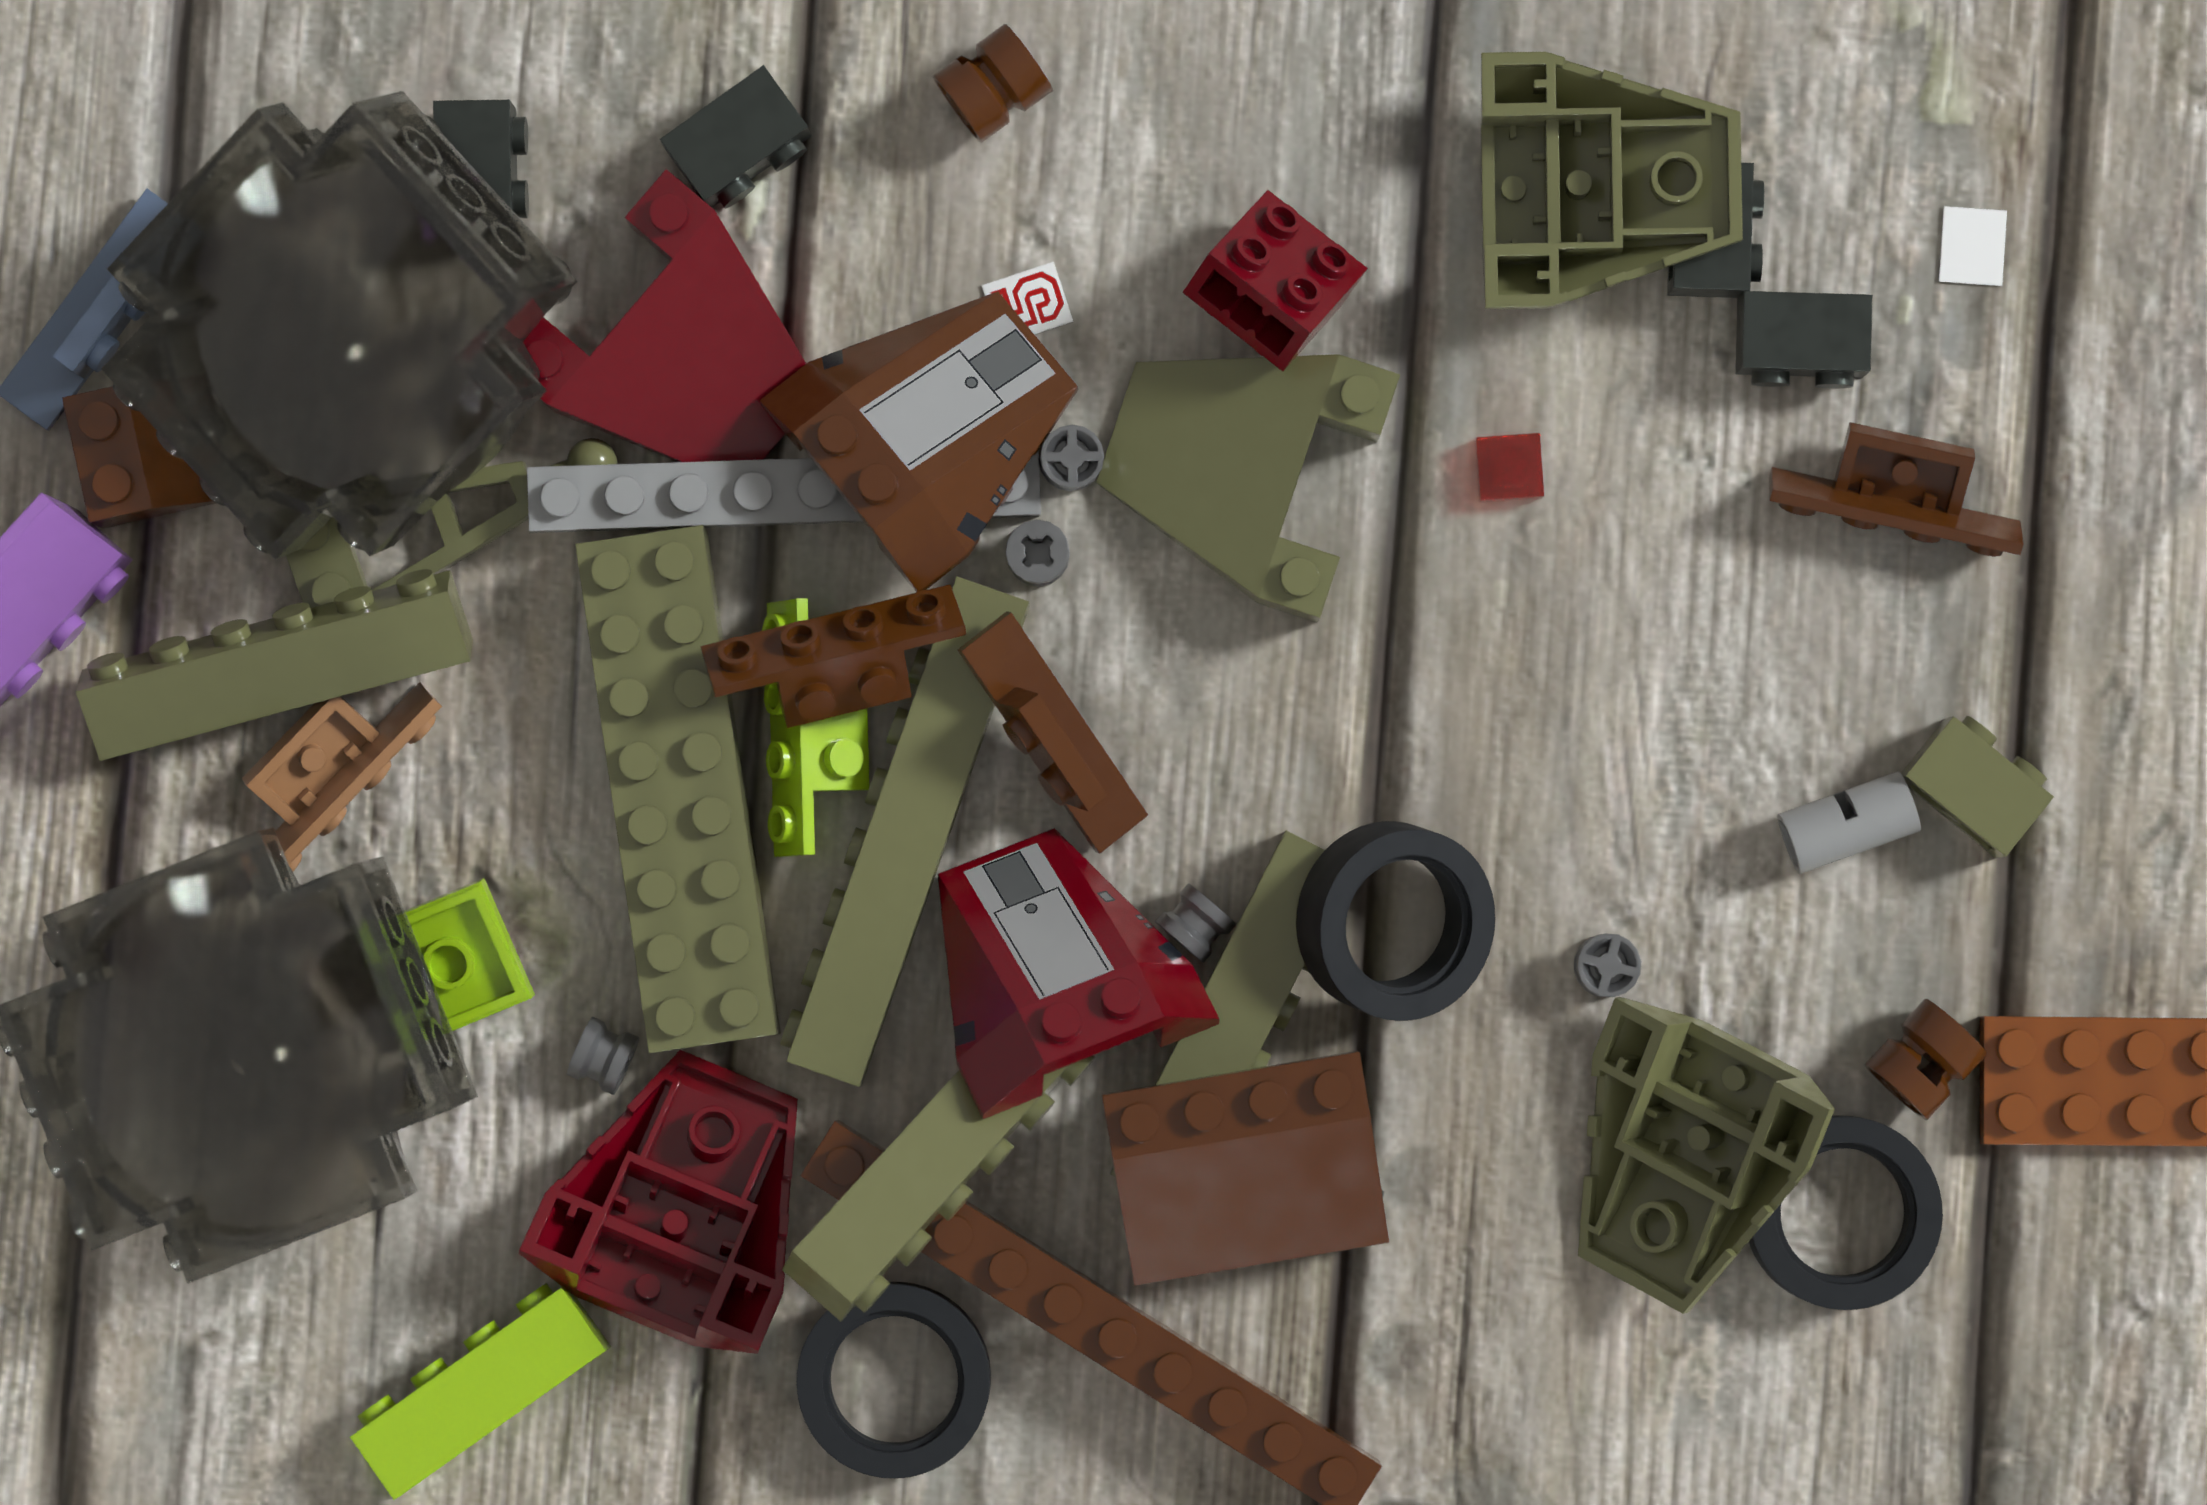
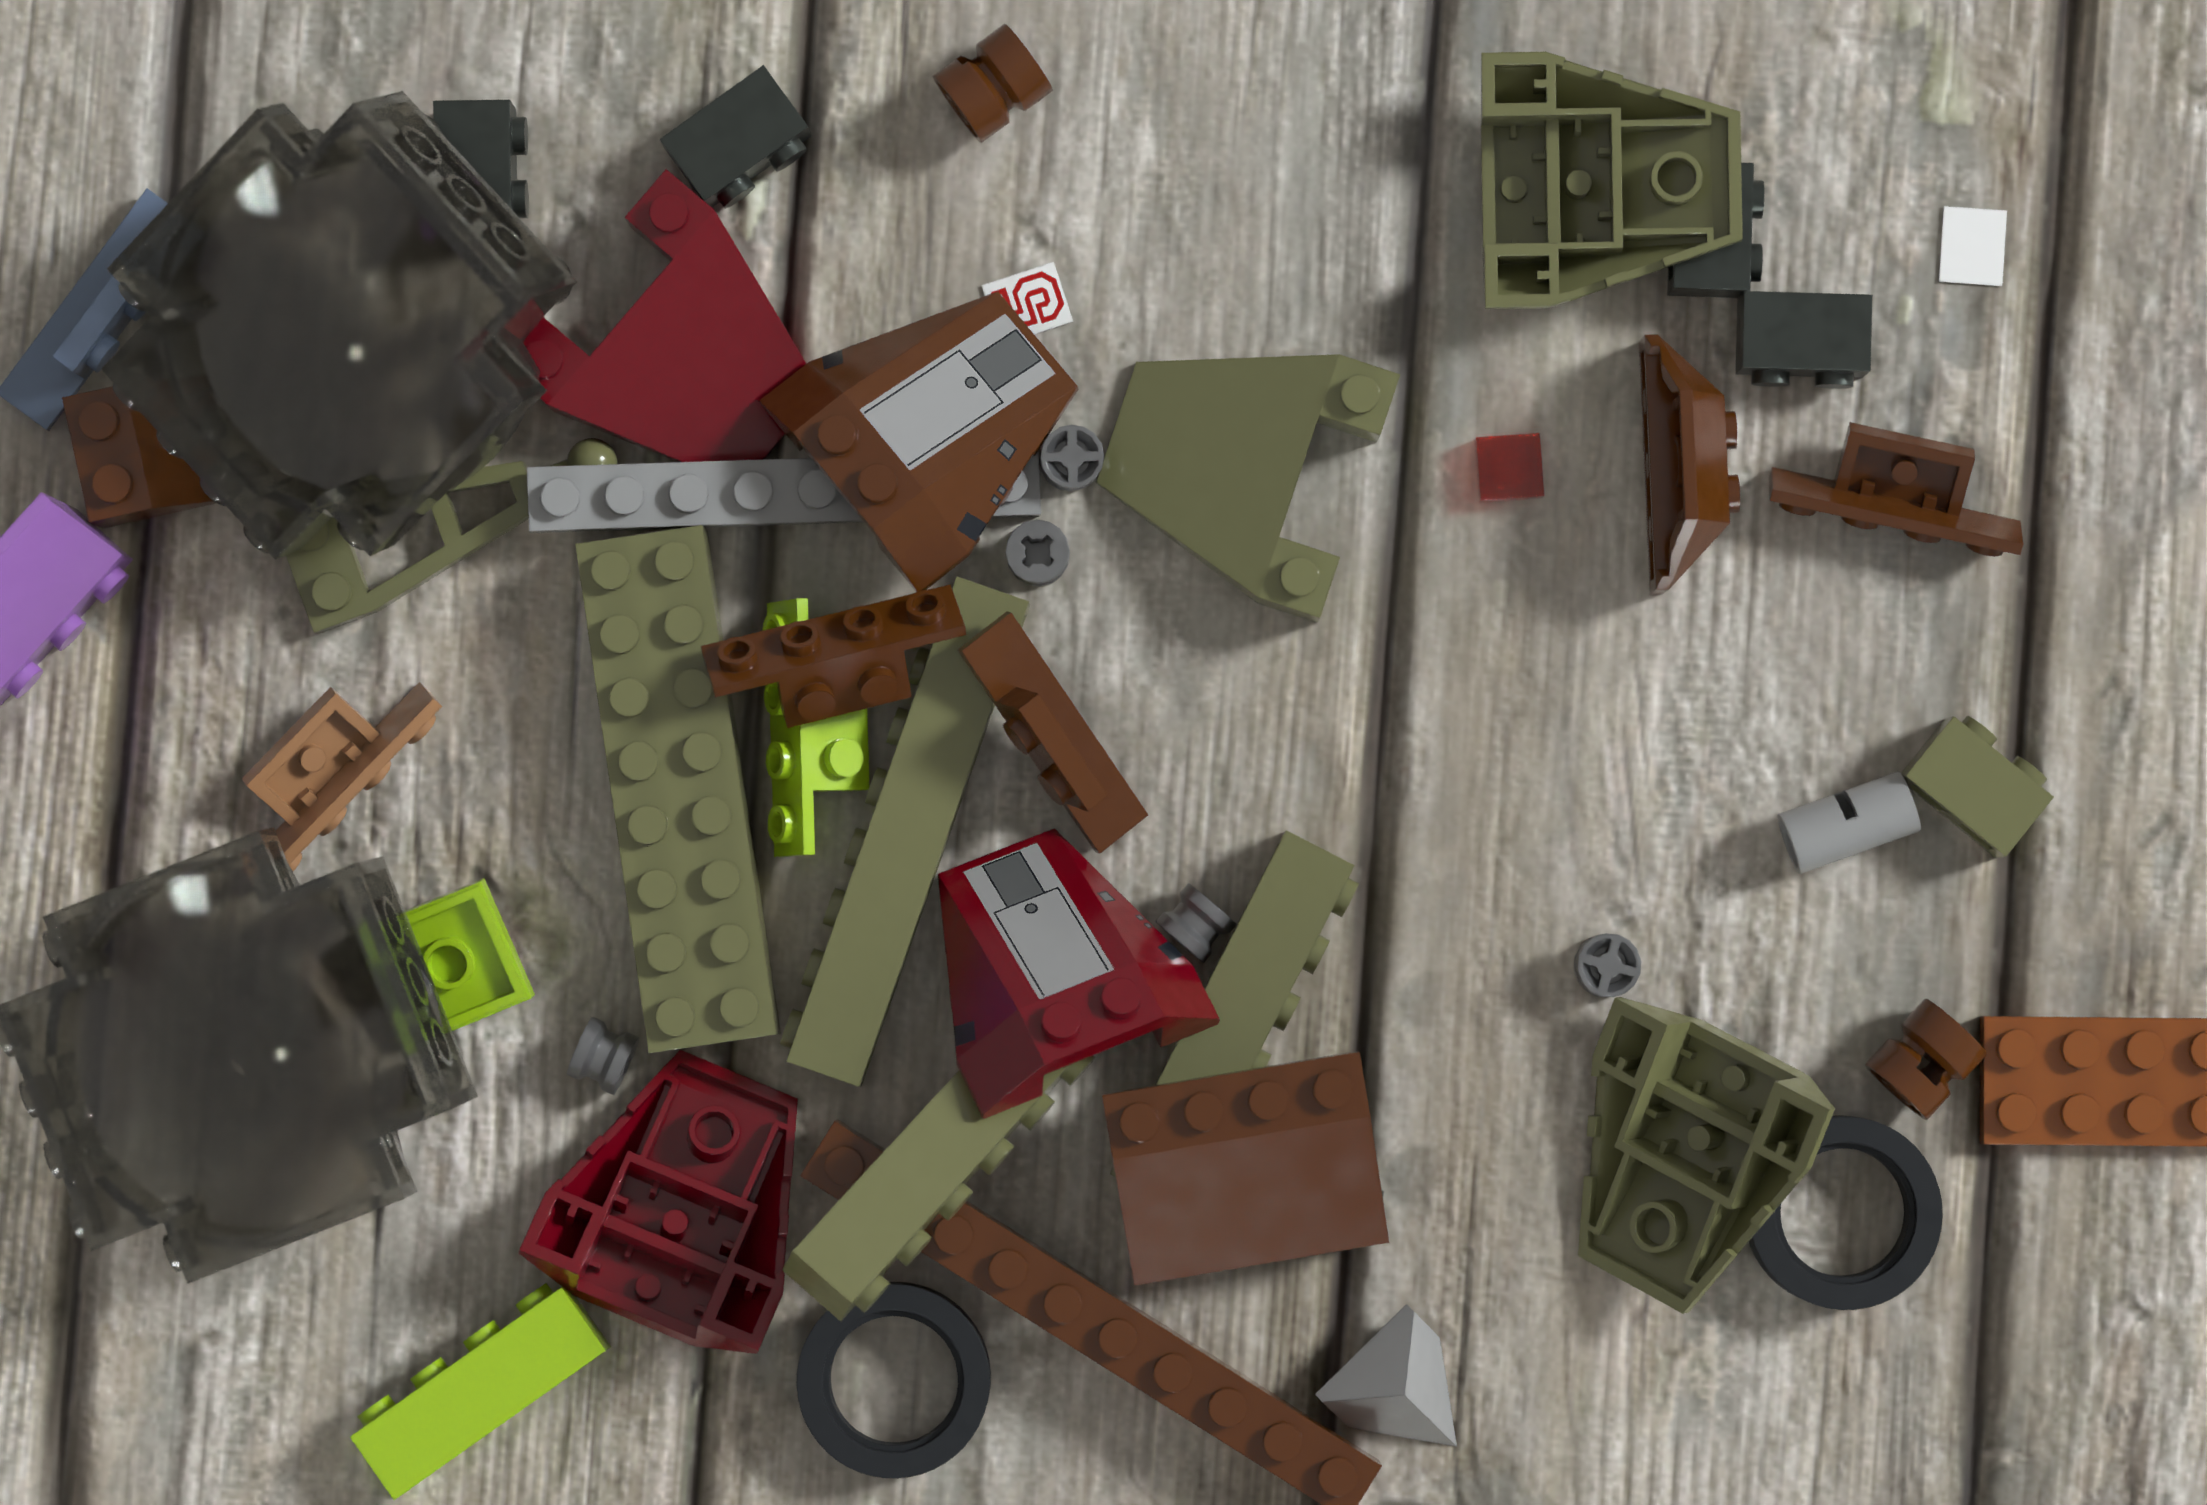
olive brick [75,569,473,761] -> none
dark red brick [1182,190,1368,372] -> none
black tyre [1296,821,1495,1021] -> none
none -> light grey slope [1315,1304,1457,1447]
none -> reddish brown wedge [1639,334,1740,595]

